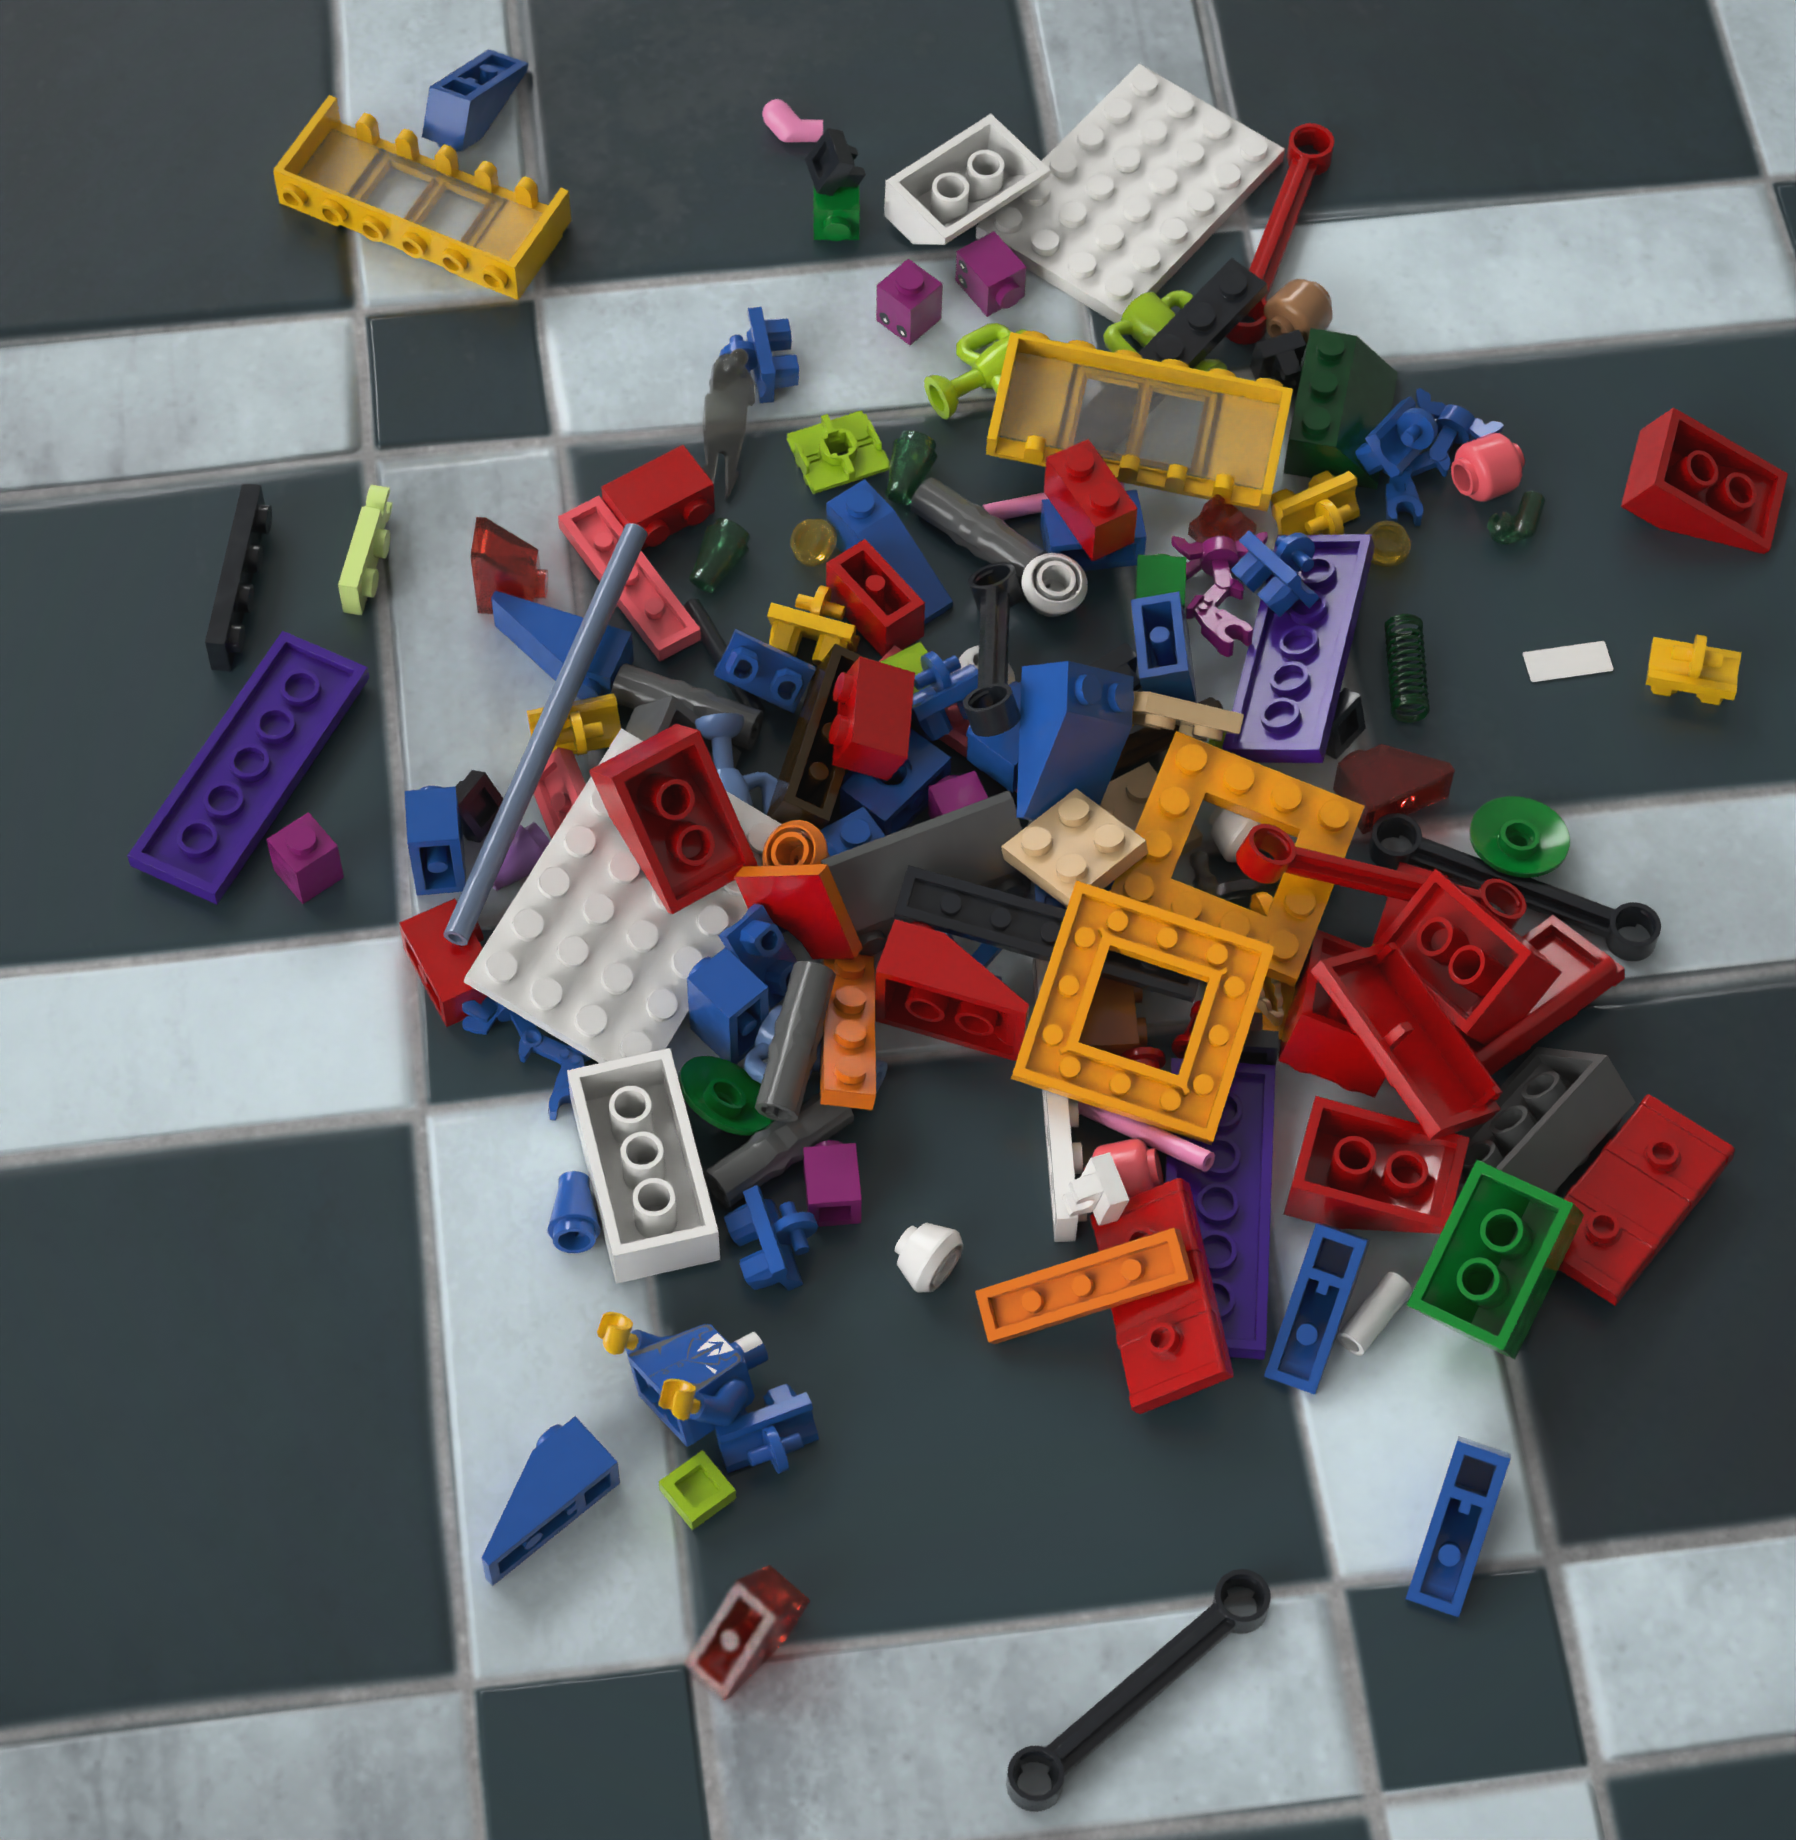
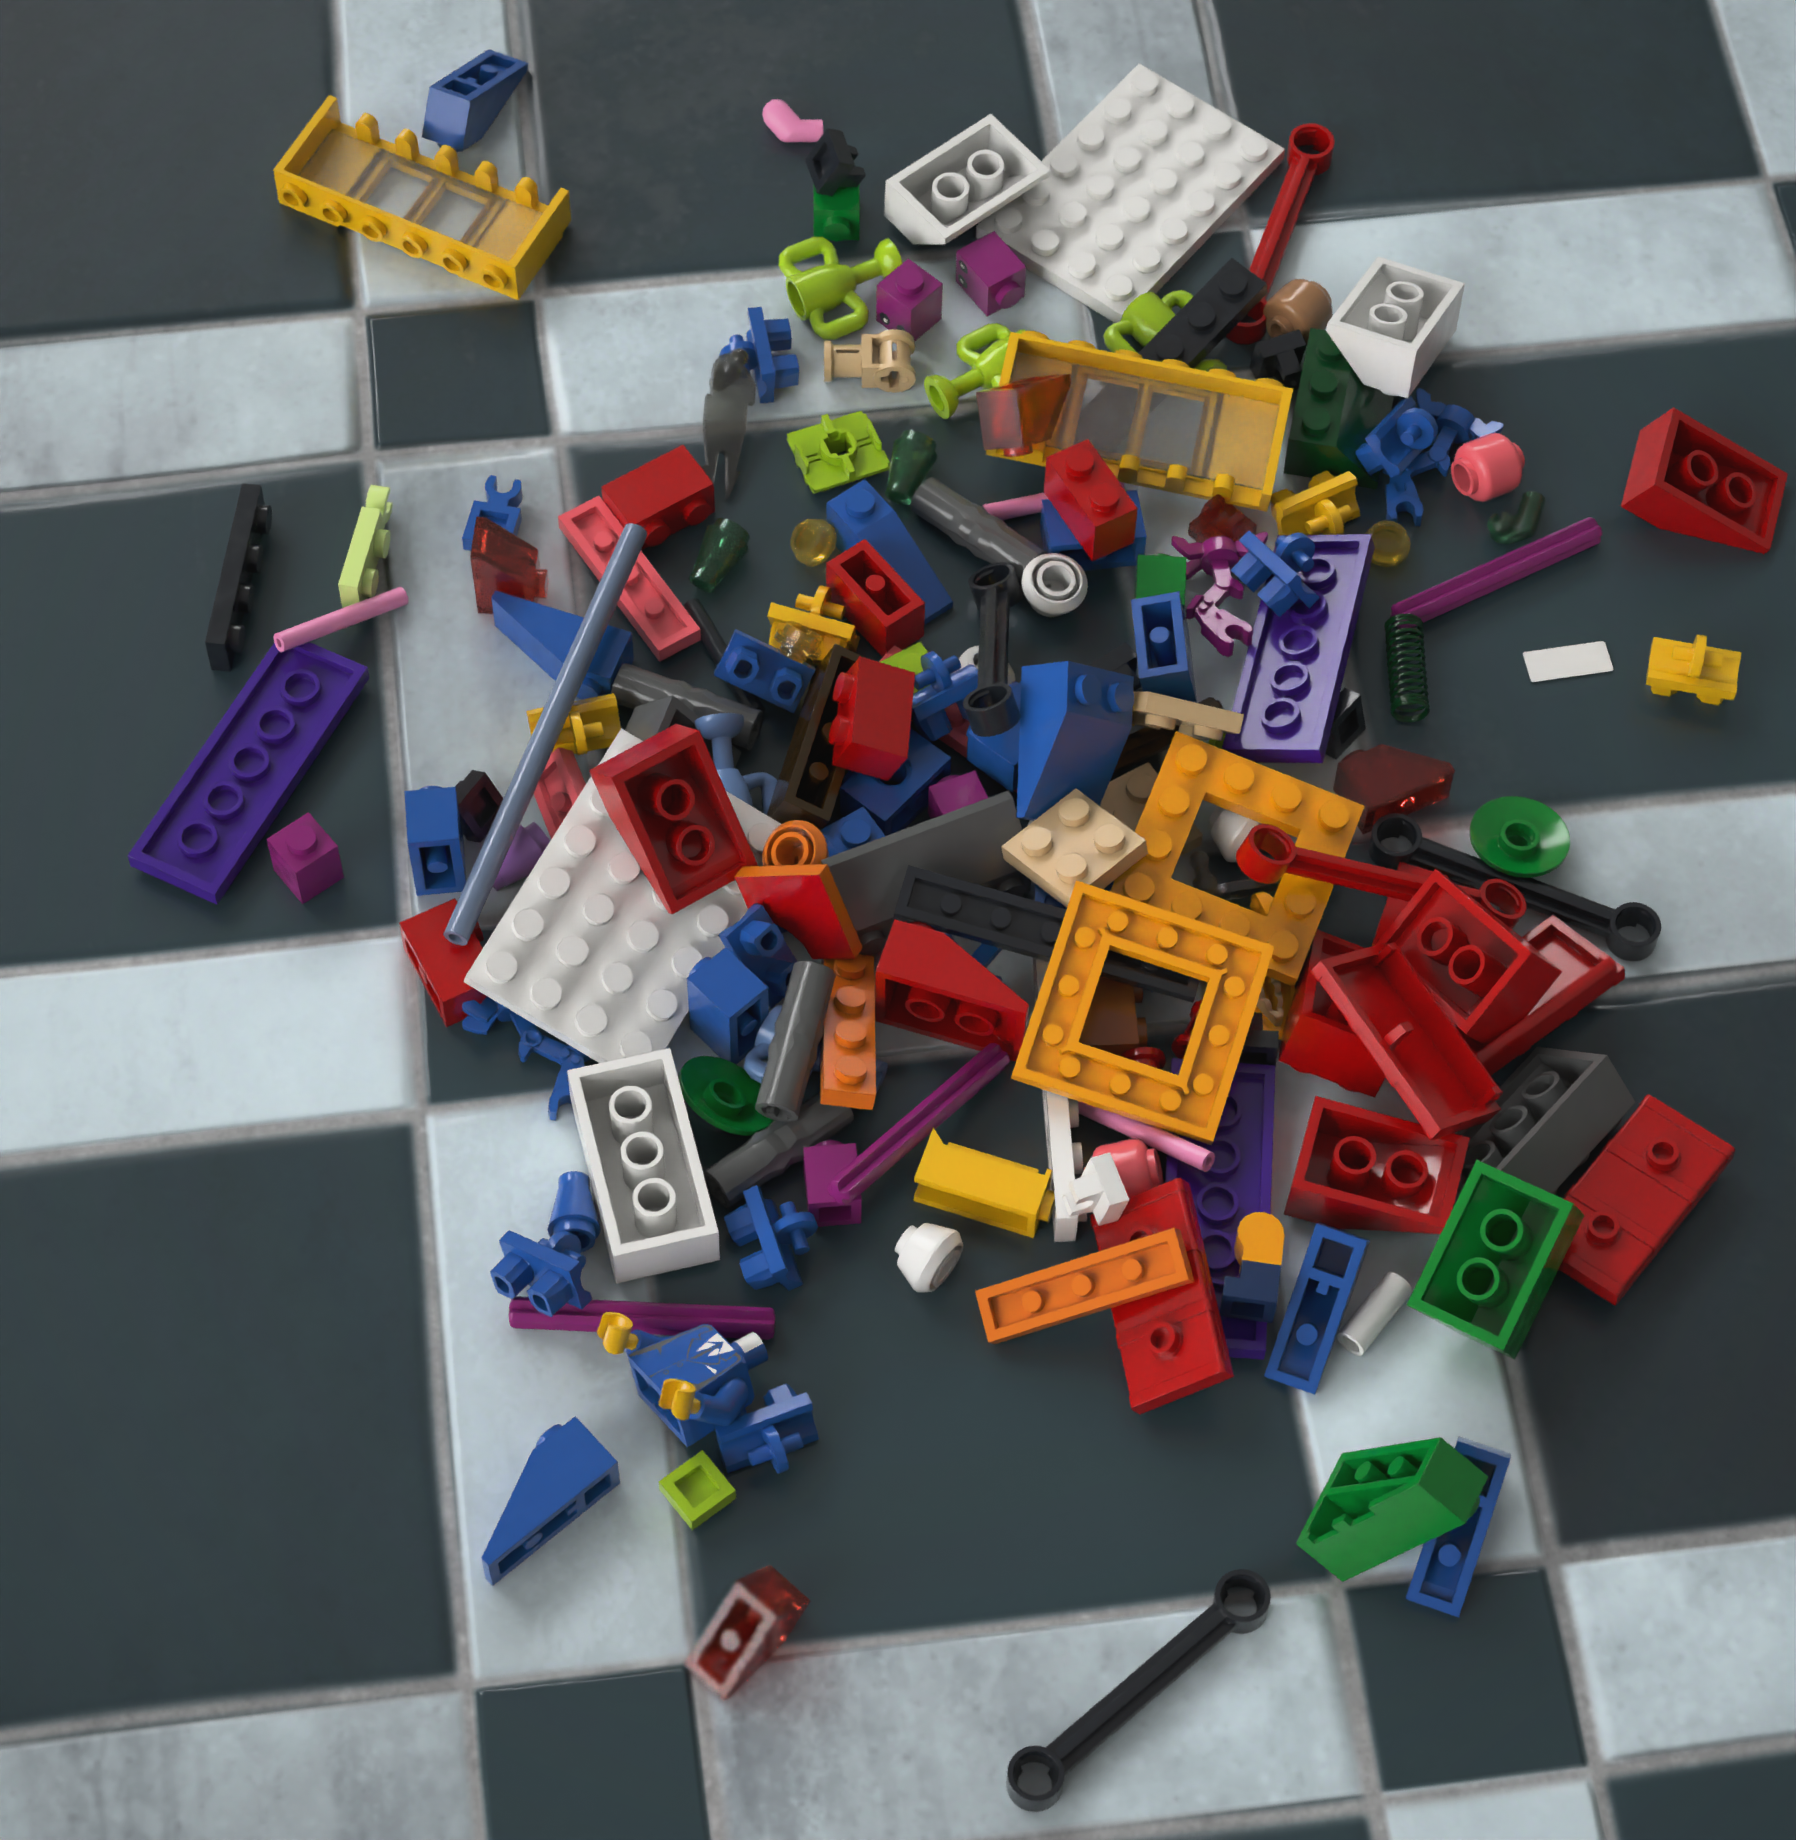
none -> bright pink piece [273,587,408,652]
none -> blue plate [462,475,523,558]
none -> blue hips [490,1230,592,1317]
none -> magenta axle [509,1296,776,1340]
none -> clear yellow plate [774,621,823,663]
none -> lime piece [779,237,903,340]
none -> tan connector [824,329,916,393]
none -> magenta axle [827,1043,1010,1205]
none -> yellow window [913,1127,1055,1238]
none -> clear red slope [976,374,1071,457]
none -> leg [1219,1212,1284,1323]
none -> green wedge [1296,1437,1488,1582]
none -> white slope [1326,257,1465,399]
none -> magenta axle [1390,517,1603,629]

